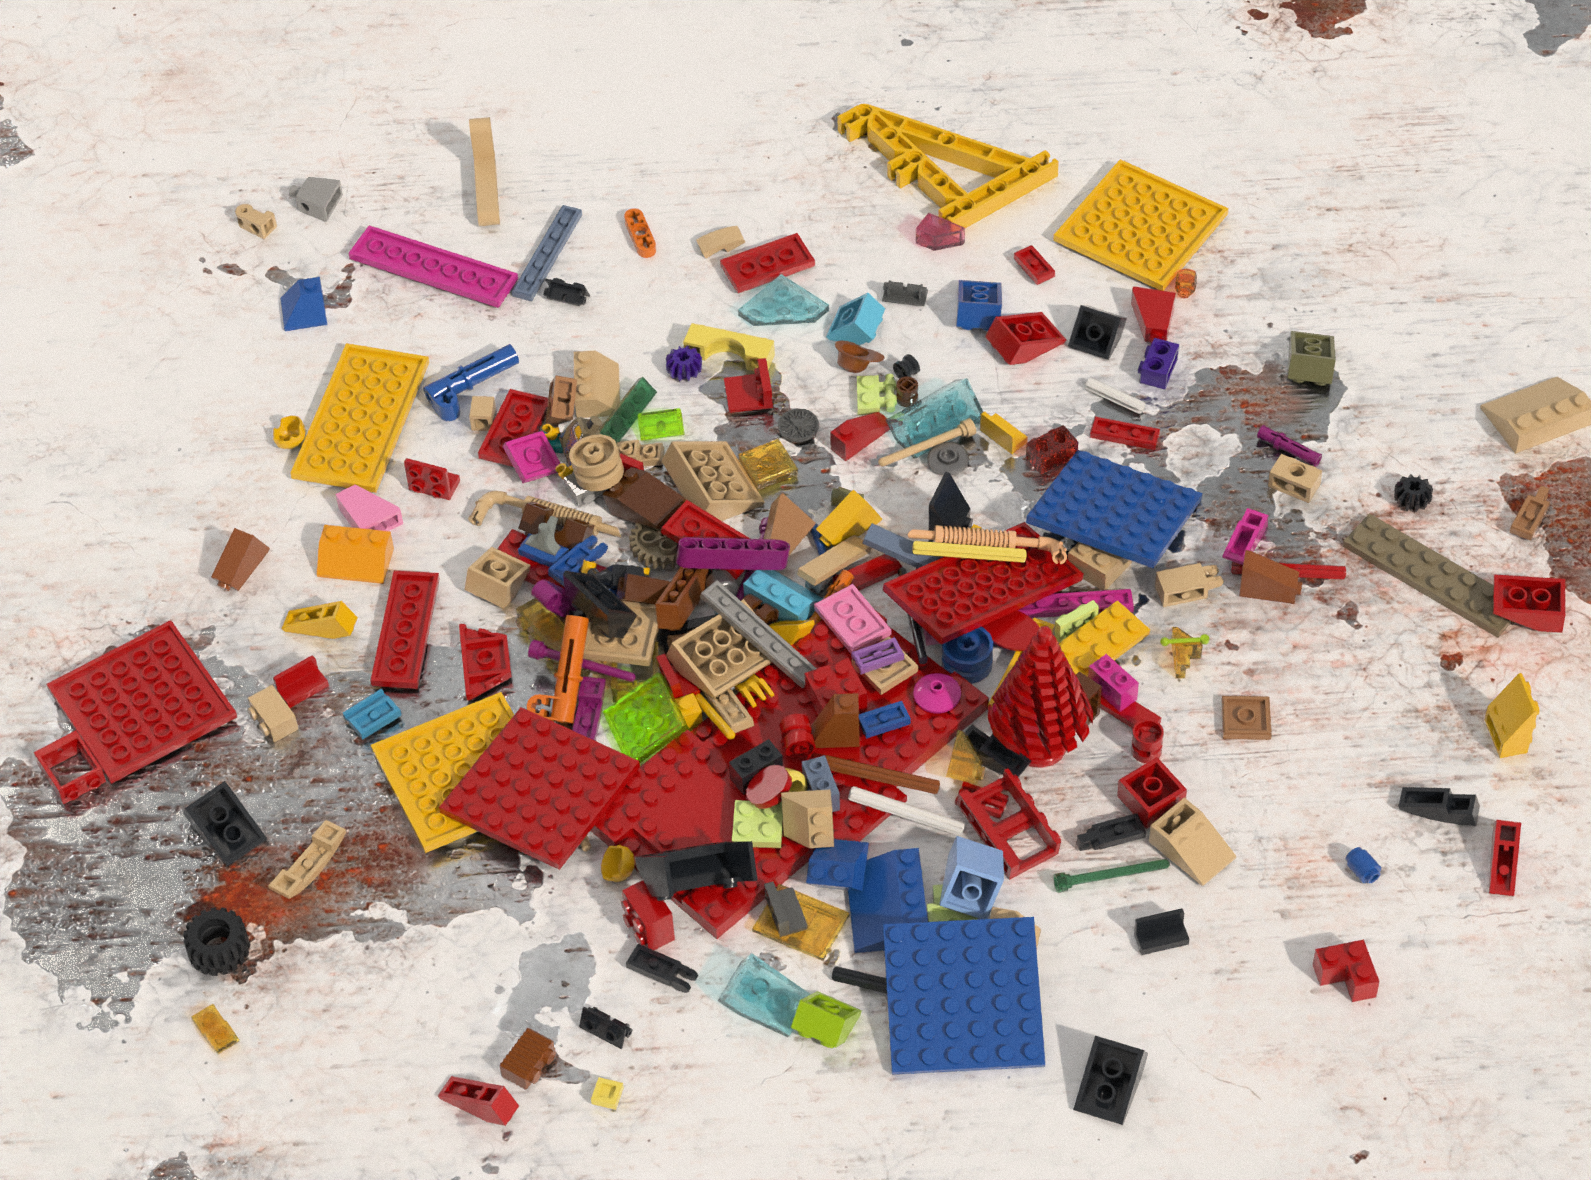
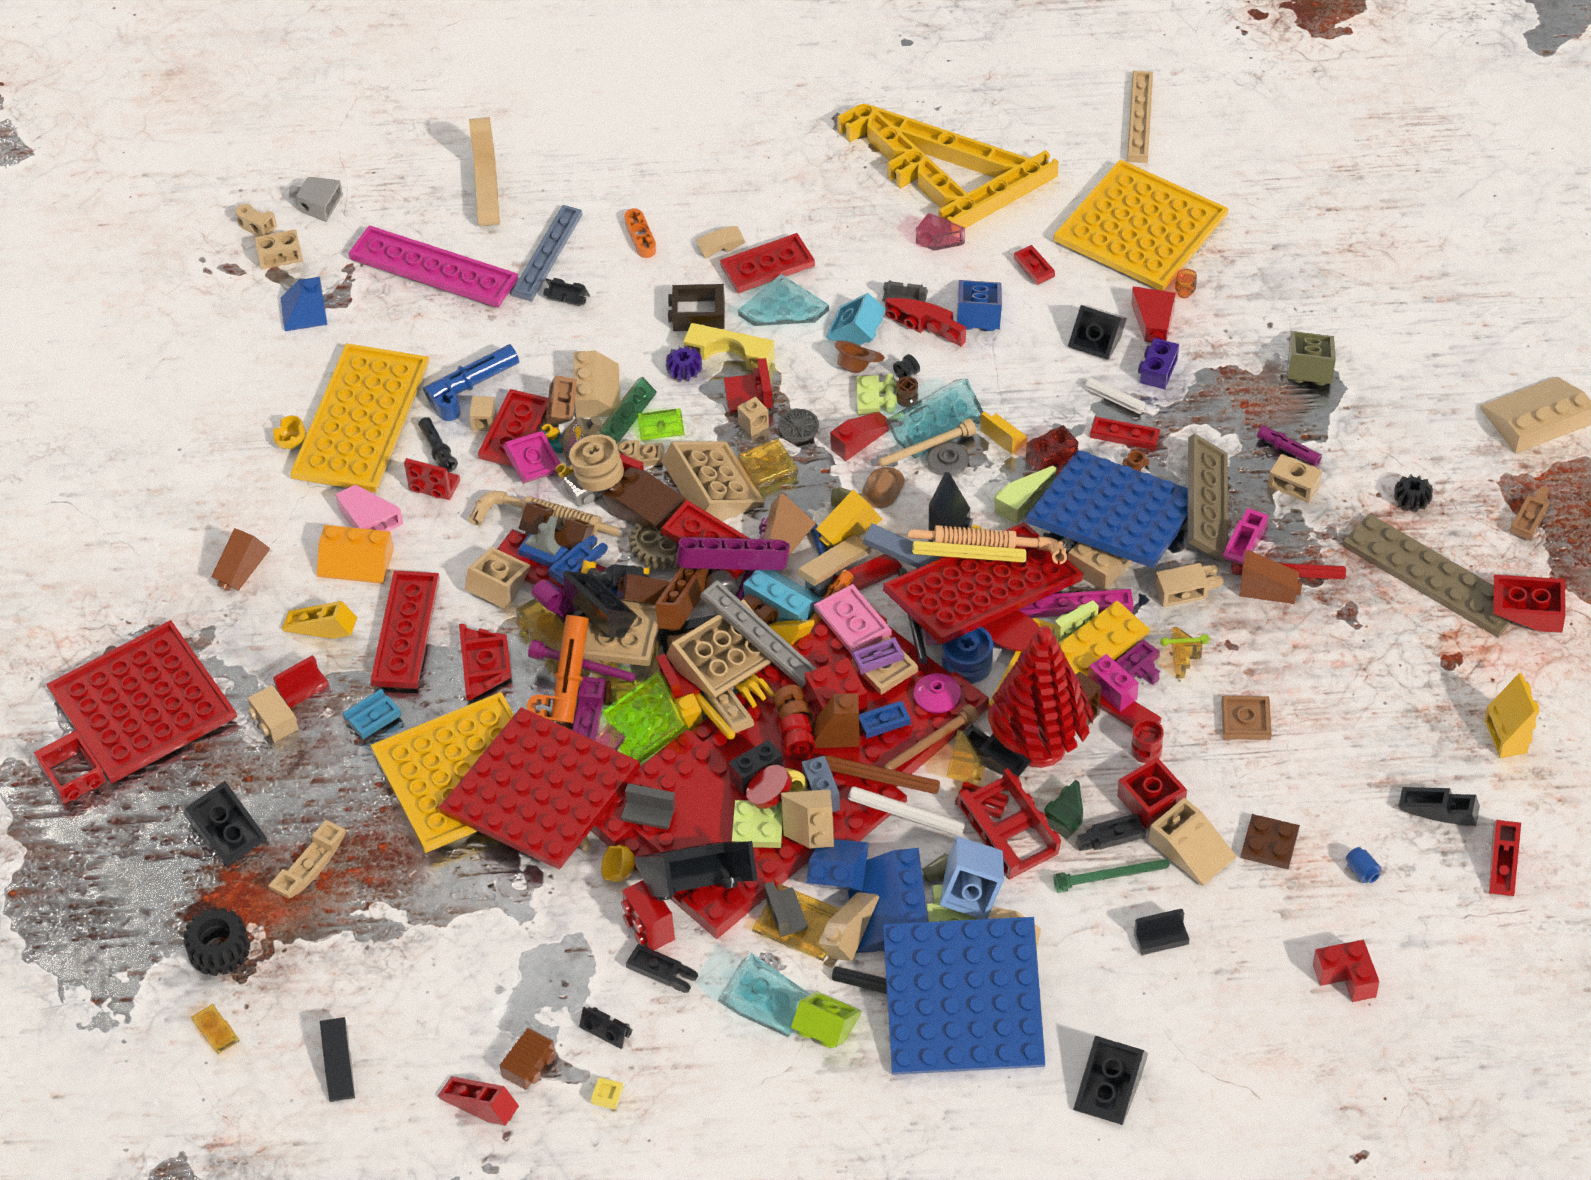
red slope [985,312,1067,365] -> none
none -> tan brick [254,229,303,270]
none -> black slope [320,1017,355,1102]
none -> black pin [418,417,458,473]
none -> clear pink tile [595,723,626,751]
none -> reddish brown piece [603,677,613,709]
none -> dark grey panel [622,784,676,830]
none -> dark brown window [668,284,725,331]
none -> tan brick [737,397,769,437]
none -> dark orange wheel [773,685,812,722]
none -> tan slope [818,892,879,961]
none -> medium nougat piece [862,467,905,508]
none -> medium nougat piece [883,704,979,770]
none -> red slope [885,298,966,347]
none -> olive cone [922,853,949,882]
none -> yellowish green slope [994,466,1056,524]
none -> clear green slope [1044,780,1083,839]
none -> magenta hinge [1115,639,1160,685]
none -> dark orange plate [1122,450,1150,472]
none -> tan tile [1127,71,1153,163]
none -> dark tan plate [1188,433,1228,562]
none -> reddish brown plate [1241,814,1300,870]

